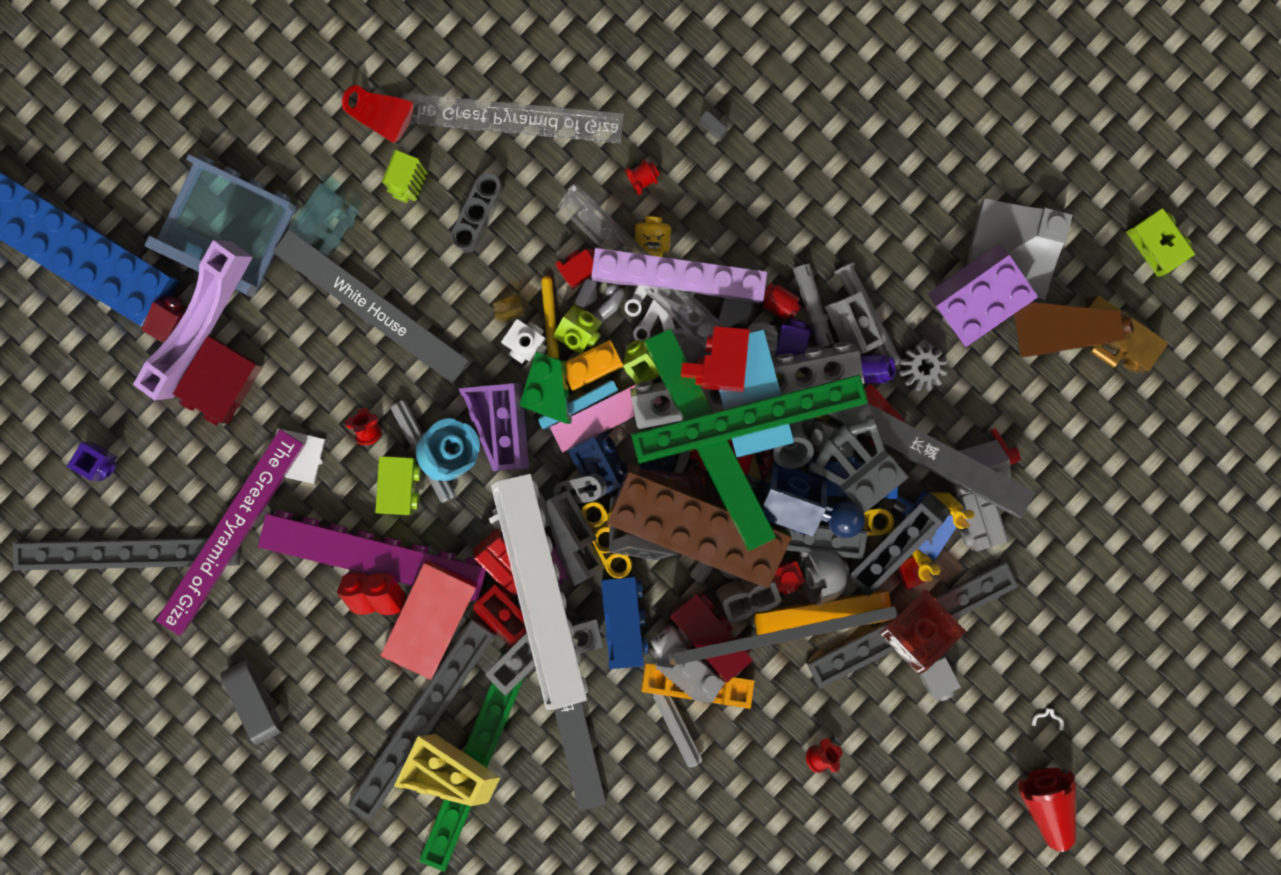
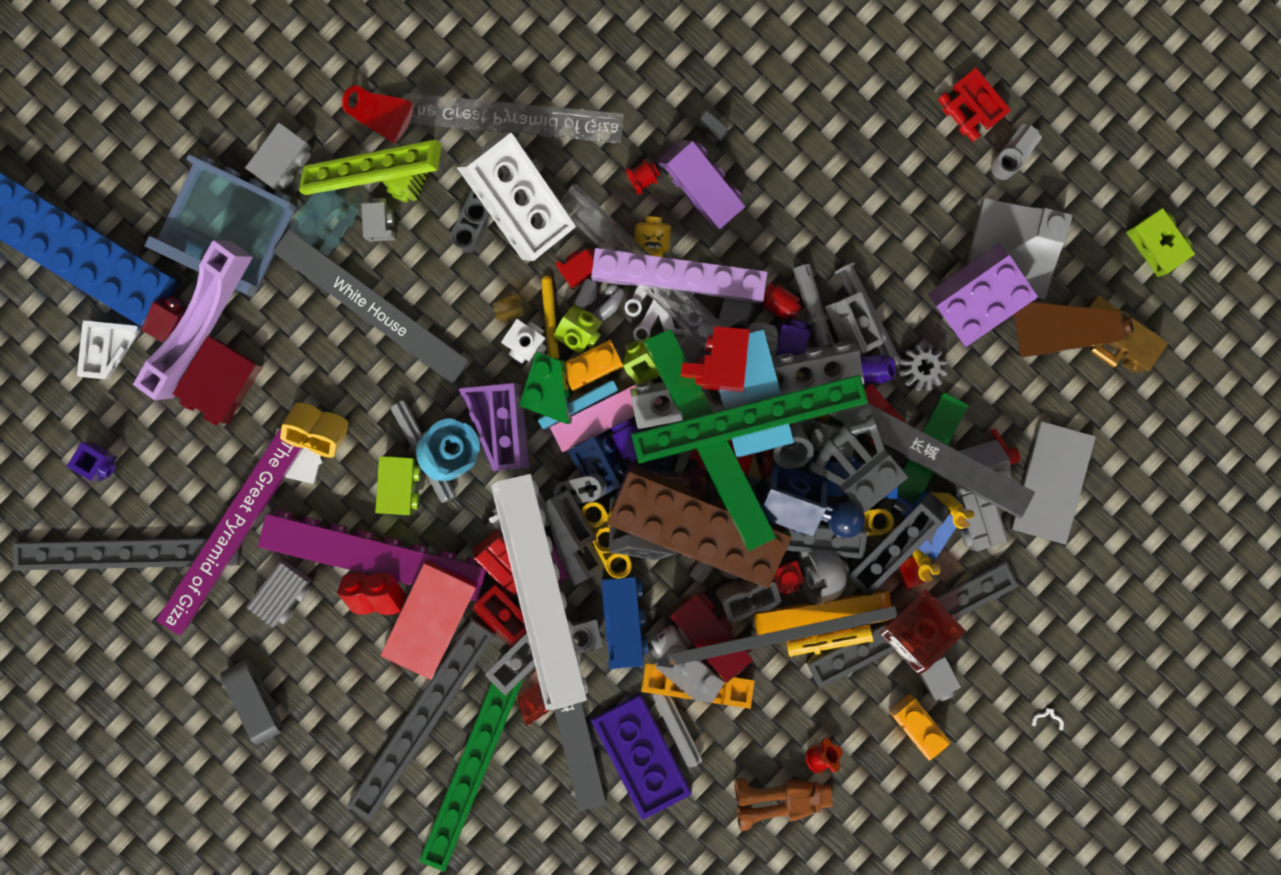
red brick [345,408,382,445] -> none
light yellow wedge [394,734,501,806] -> none
red cone [1017,767,1076,852] -> none
none -> white wing [77,321,141,380]
none -> light grey brick [245,123,312,192]
none -> light grey brick [246,560,312,627]
none -> yellow brick [280,403,348,457]
none -> lime tile [299,139,442,195]
none -> light grey brick [362,198,396,242]
none -> white brick [457,132,576,261]
none -> clear red slope [517,683,549,726]
none -> dark purple tile [591,693,692,820]
none -> dark purple brick [612,418,641,462]
none -> medium lavender wedge [655,140,745,229]
none -> dark orange piece [734,778,833,831]
none -> yellow pin [786,624,873,657]
none -> light orange brick [888,694,951,760]
none -> green tile [897,393,969,504]
none -> red plate [937,68,1011,142]
none -> light grey piece [991,123,1042,180]
none -> light grey tile [1010,422,1096,544]

